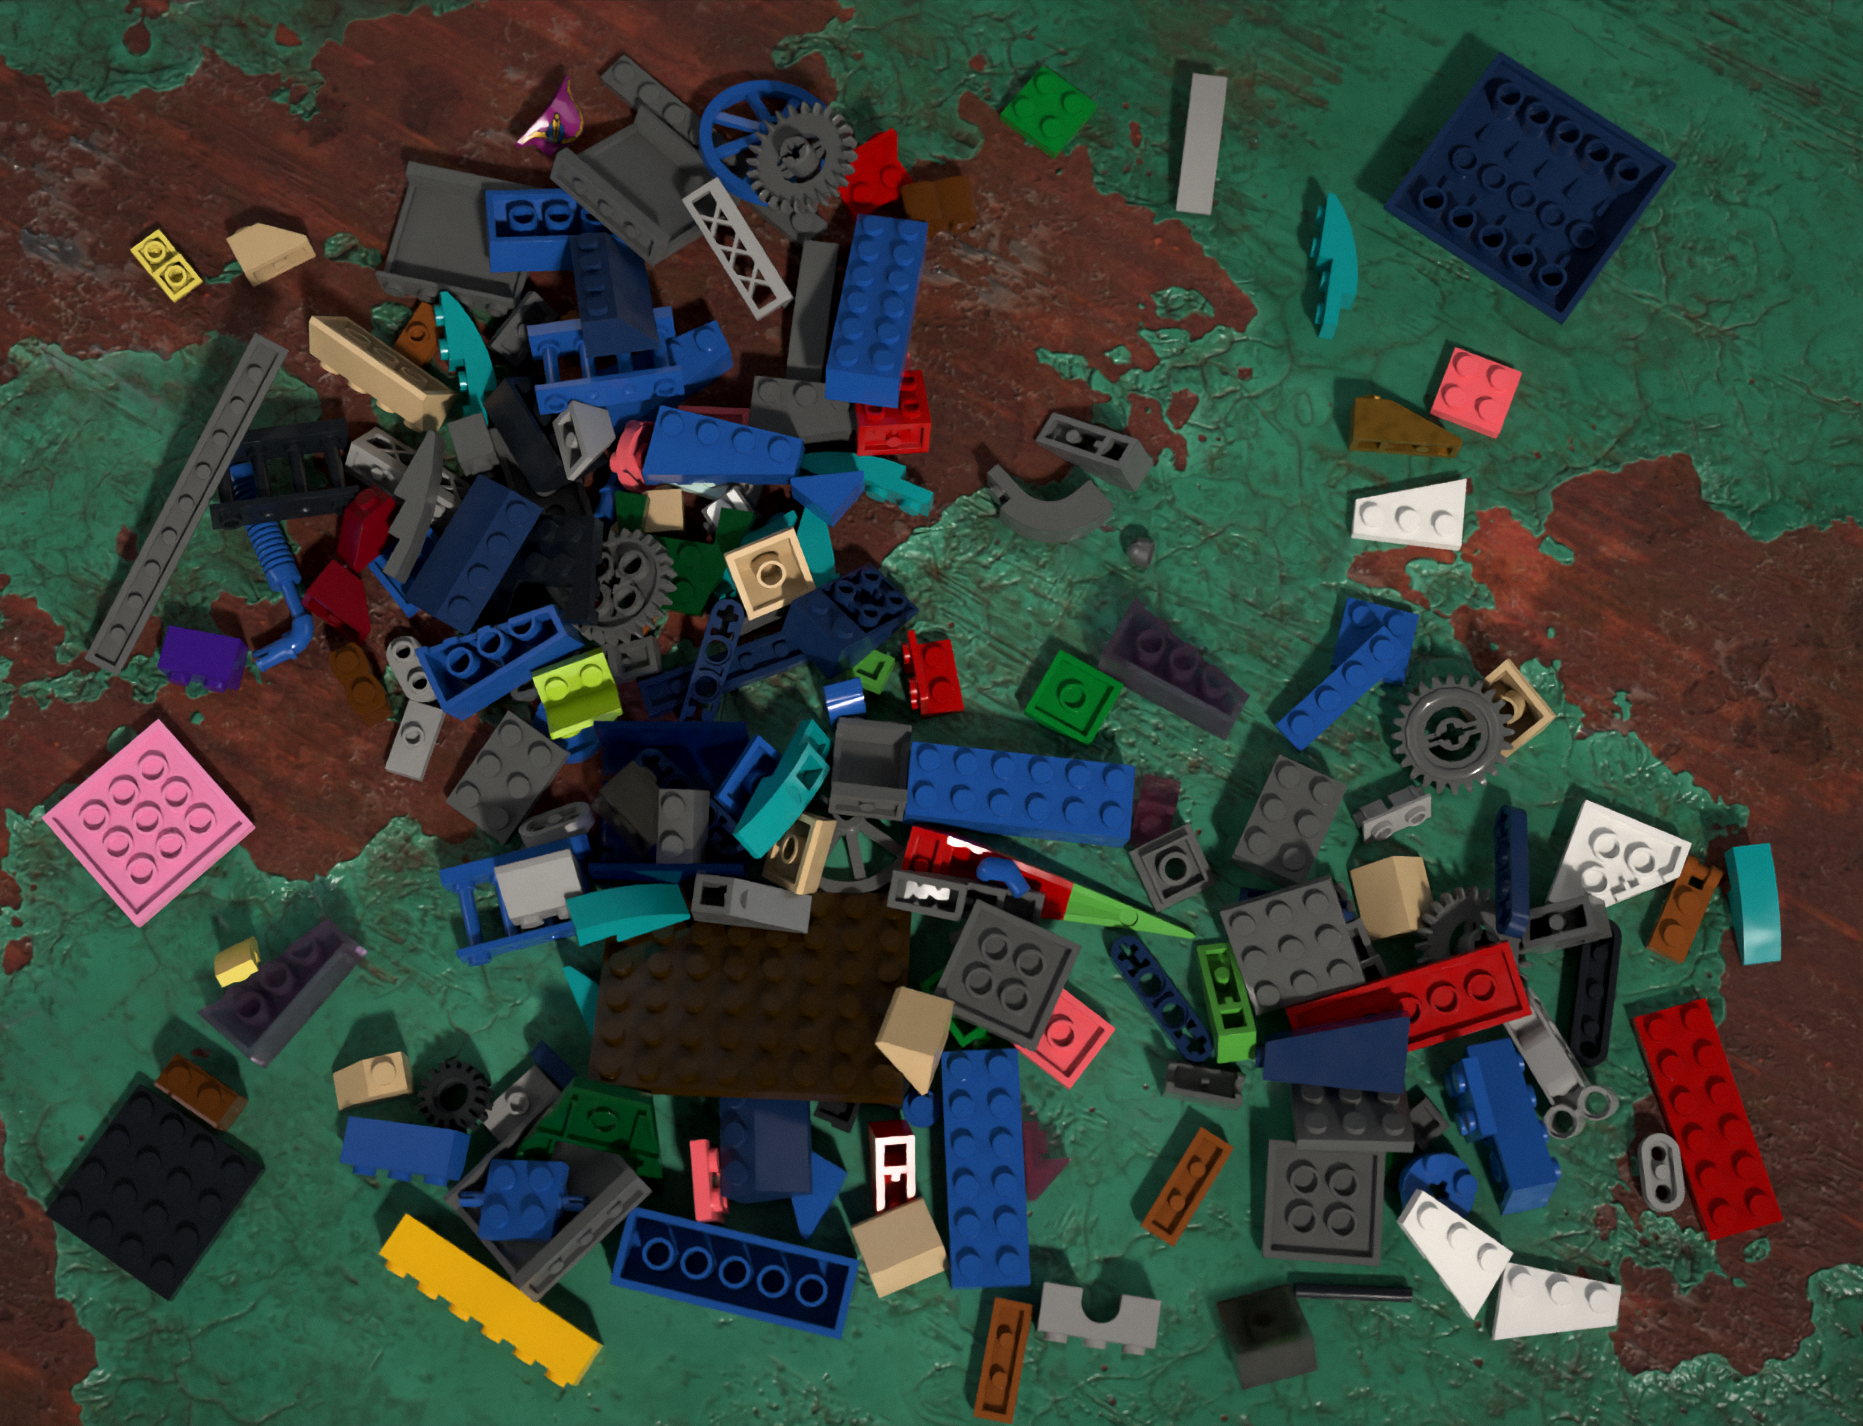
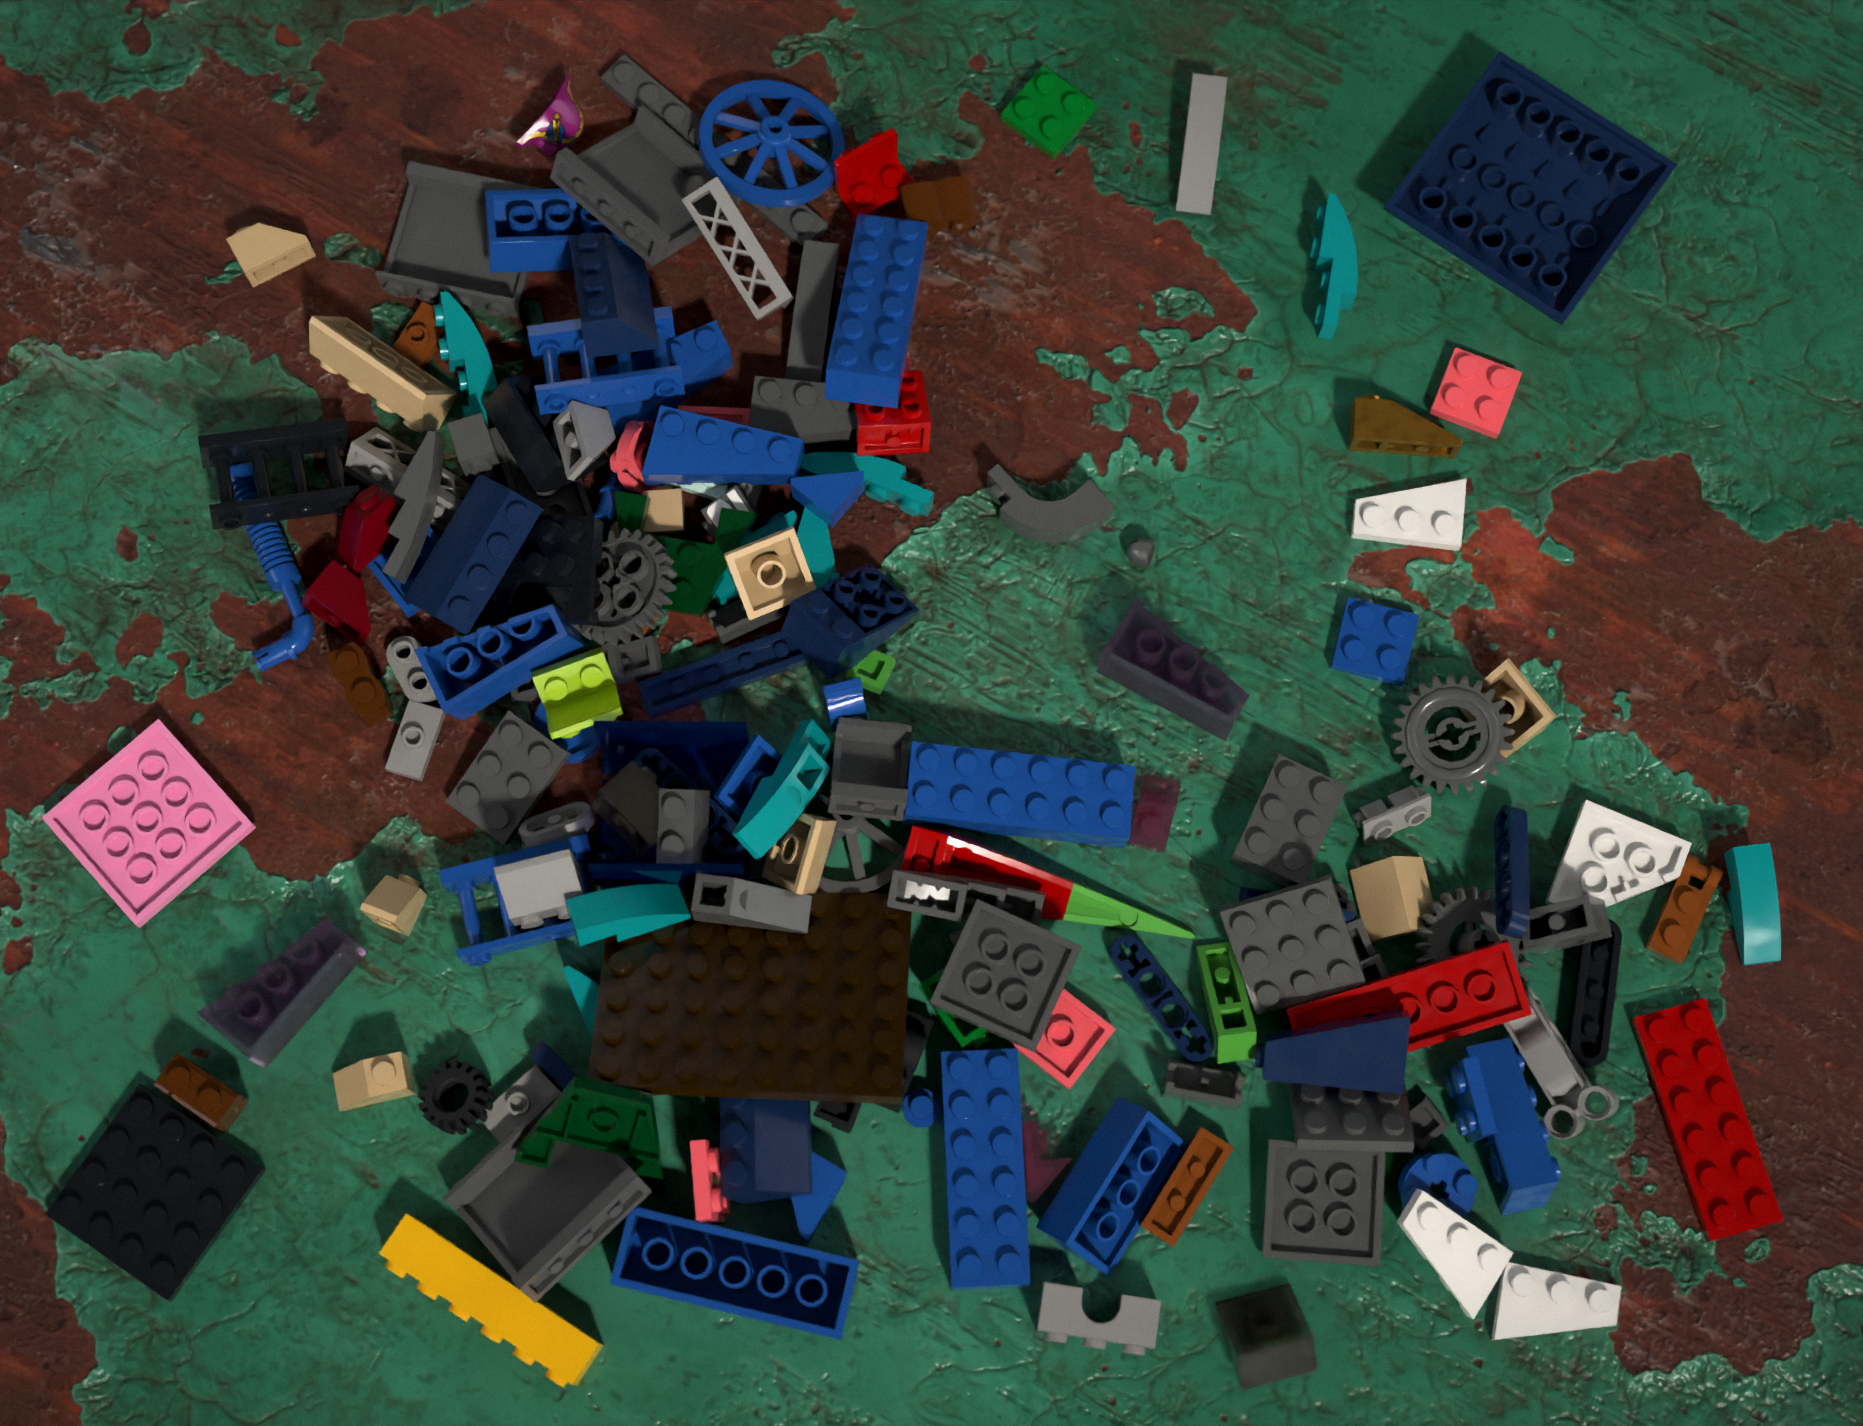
dark grey plate [84,332,290,676] -> none
light yellow slope [130,229,203,303] -> none
dark purple brick [157,625,249,693] -> none
light yellow slope [214,936,261,987] -> none
blue brick [339,1116,471,1187] -> none
blue plate [459,1159,590,1243] -> none
dark grey plate [486,291,559,369] -> none
dark blue beam [678,598,744,739] -> none
dark grey gear [746,101,858,216] -> none
tan slope [850,1196,950,1298] -> none
red slope [868,1119,915,1216] -> none
tan slope [875,987,954,1095] -> none
red bracket [901,629,964,720] -> none
dark orange plate [973,1297,1034,1424] -> none
blue arm [976,857,1031,899] -> none
green plate [1024,649,1124,750] -> none
dark grey slope [1035,412,1153,492] -> none
dark grey piece [1128,822,1217,912] -> none
blue plate [1274,626,1409,753] -> none
black bar [1293,1283,1413,1303] -> none
light grey plate [1637,1133,1685,1212] -> none
none -> tan slope [360,874,427,937]
none -> blue slope [1036,1096,1189,1277]

